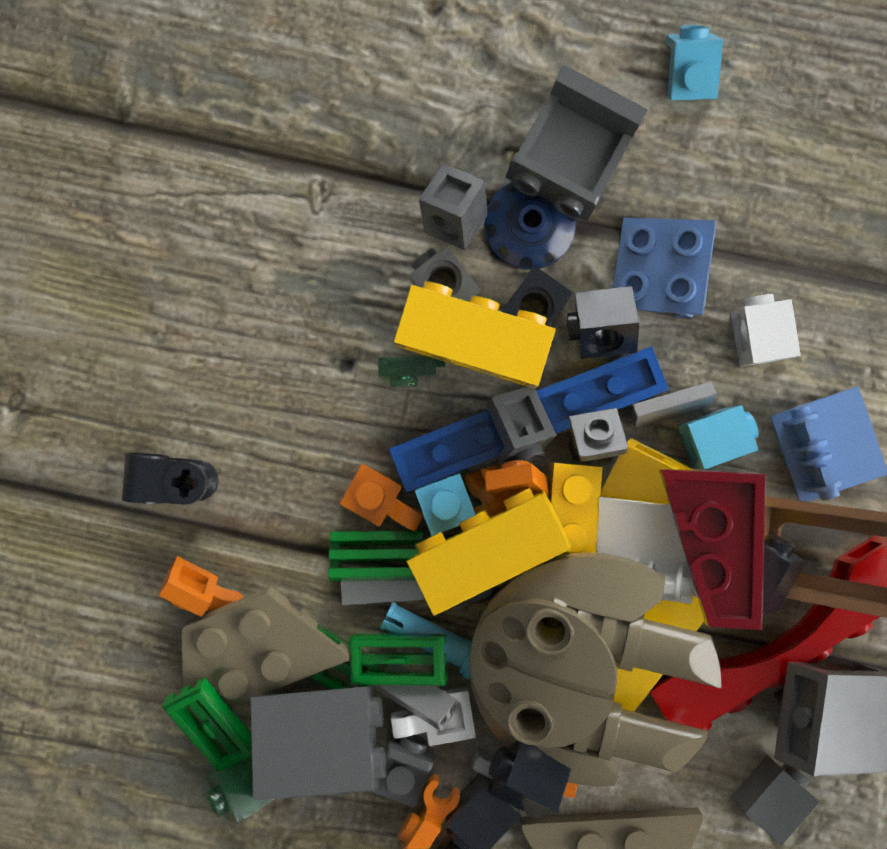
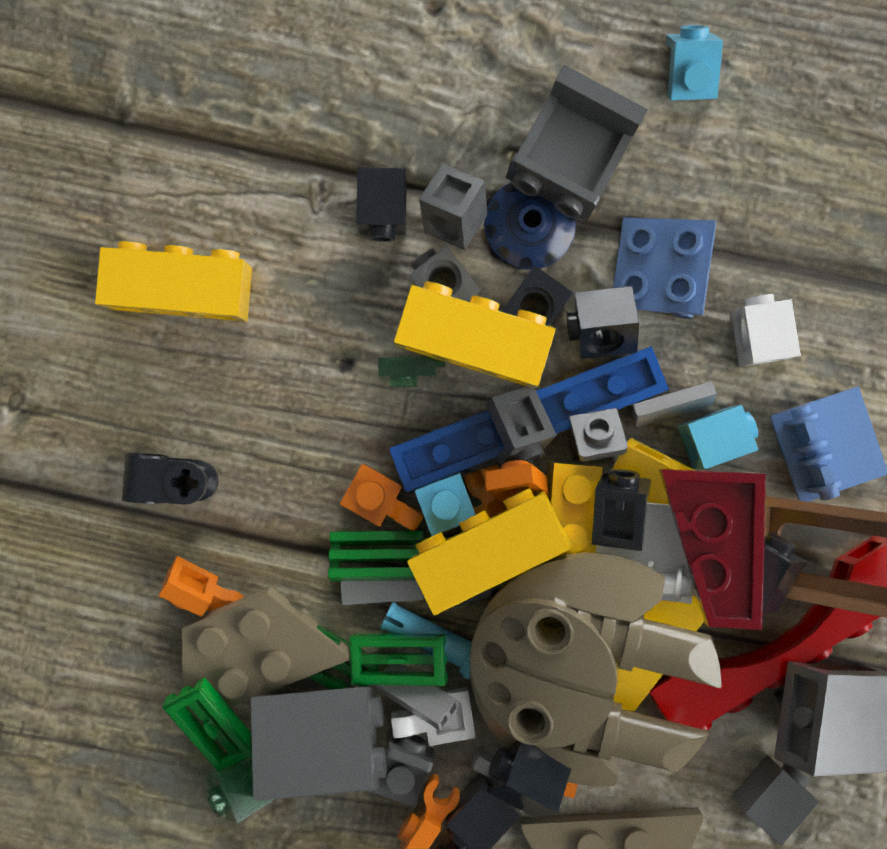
none -> yellow brick [95,241,252,322]
none -> black brick [356,167,407,242]
none -> black bracket [591,469,651,551]

